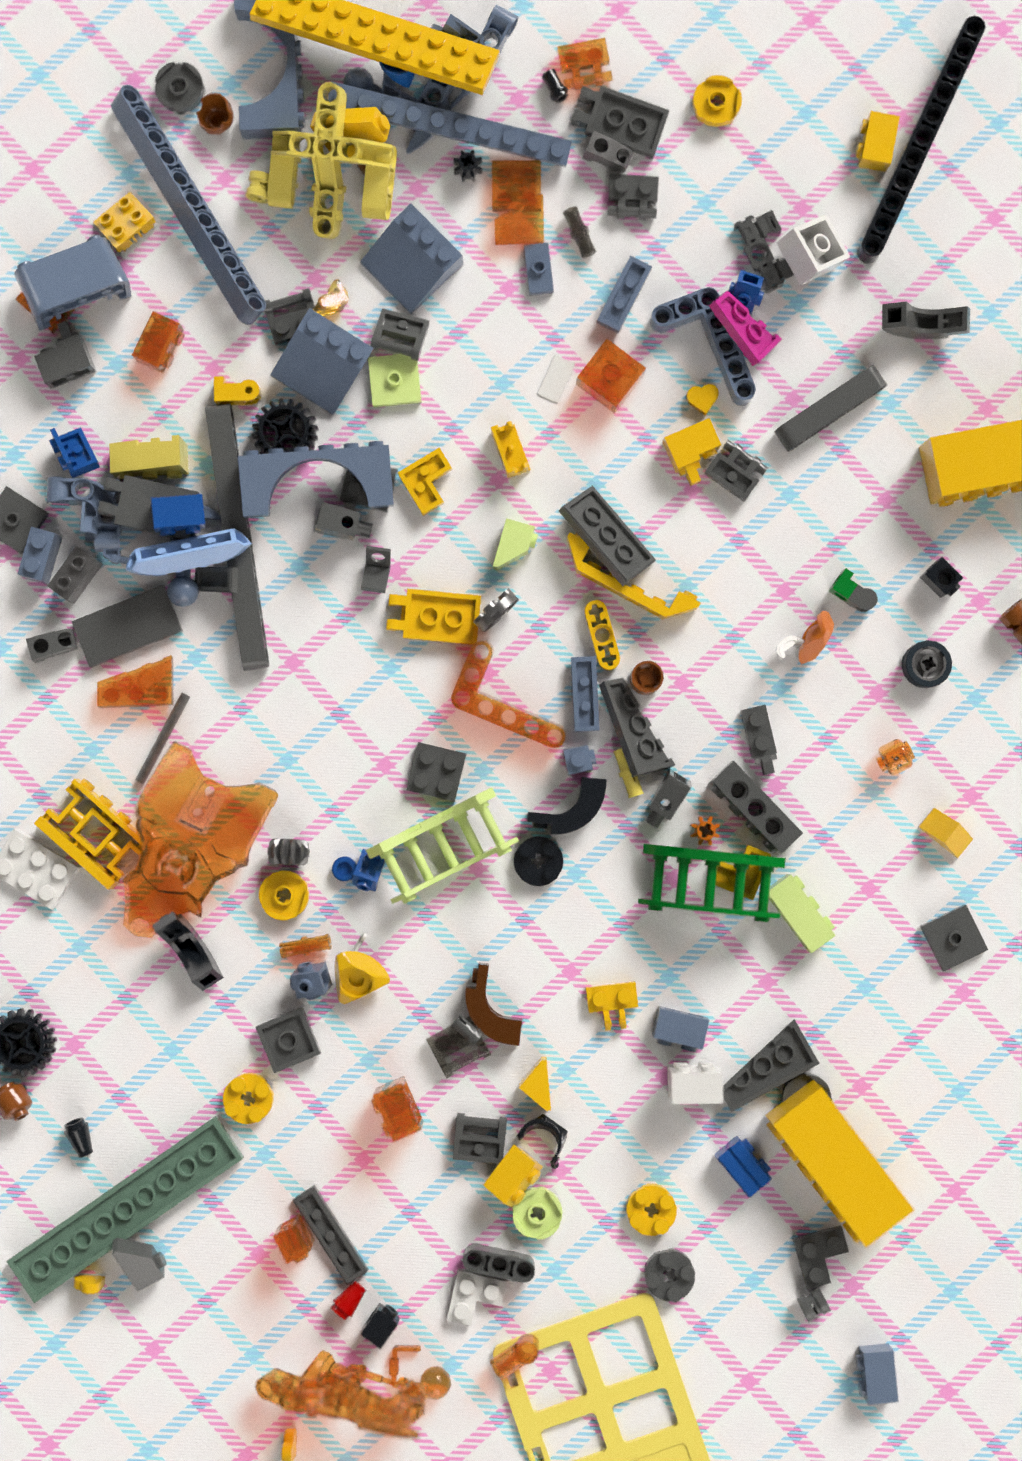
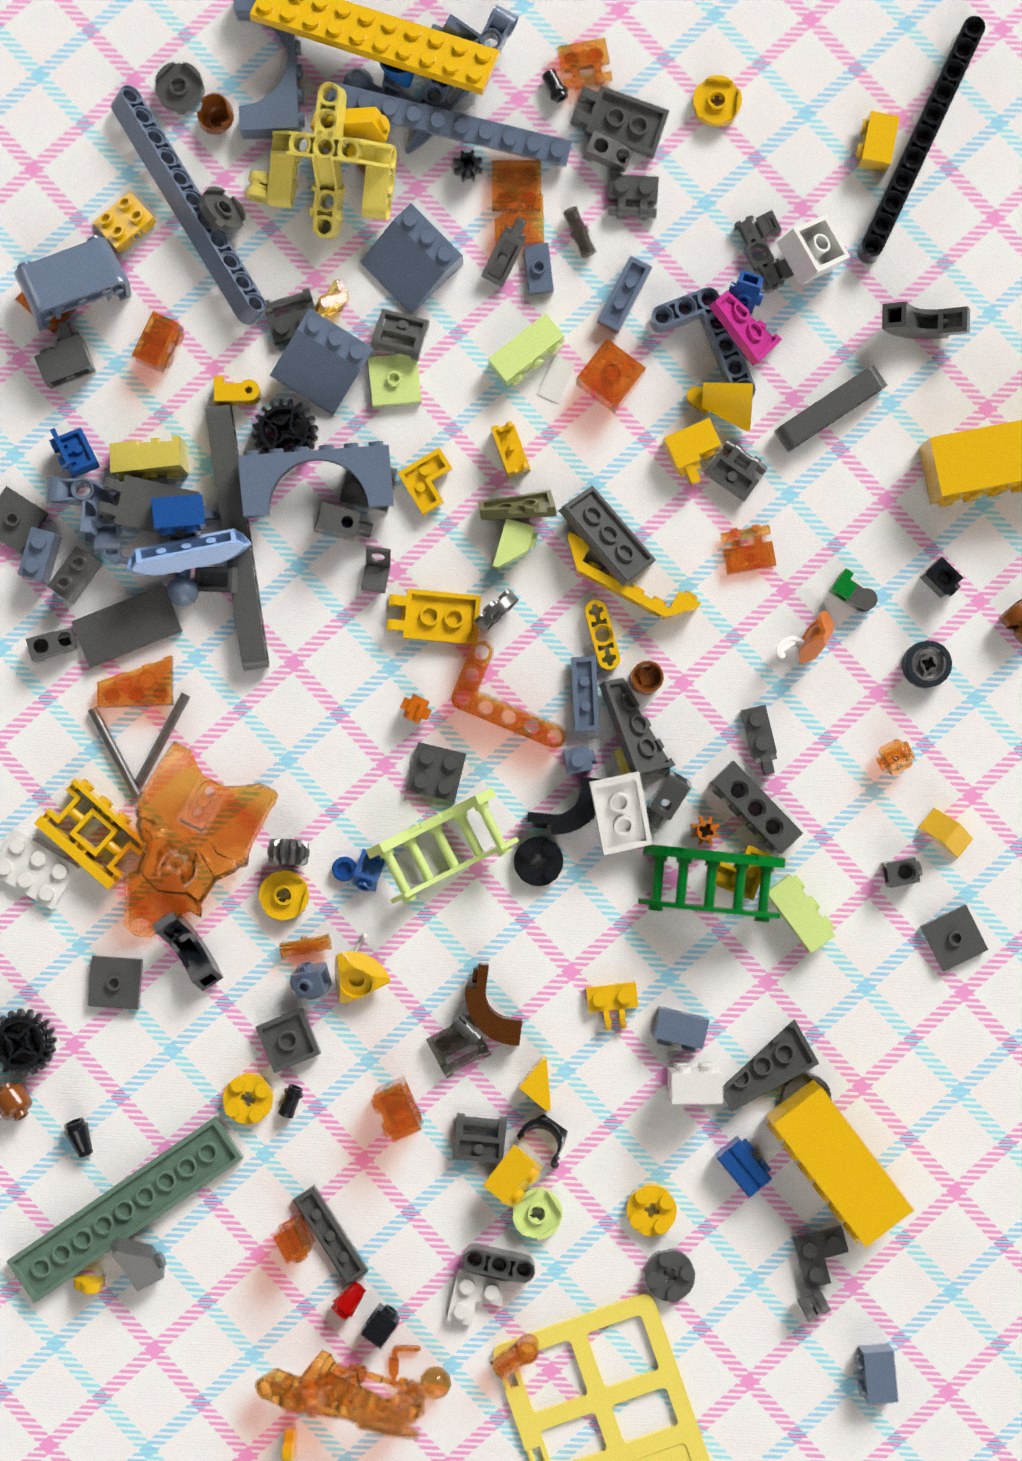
none -> flat silver bar [88,707,142,798]
none -> dark grey plate [88,956,143,1010]
none -> dark grey plate [197,186,246,234]
none -> black pin [278,1084,303,1119]
none -> orange gear [400,694,432,724]
none -> olive wing [478,490,557,521]
none -> dark grey hinge [481,216,527,288]
none -> yellowish green brick [488,313,564,387]
none -> white plate [589,771,653,855]
none -> yellow slope [701,382,753,431]
none -> clear orange plate [720,524,777,575]
none -> dark grey brick [881,857,923,888]

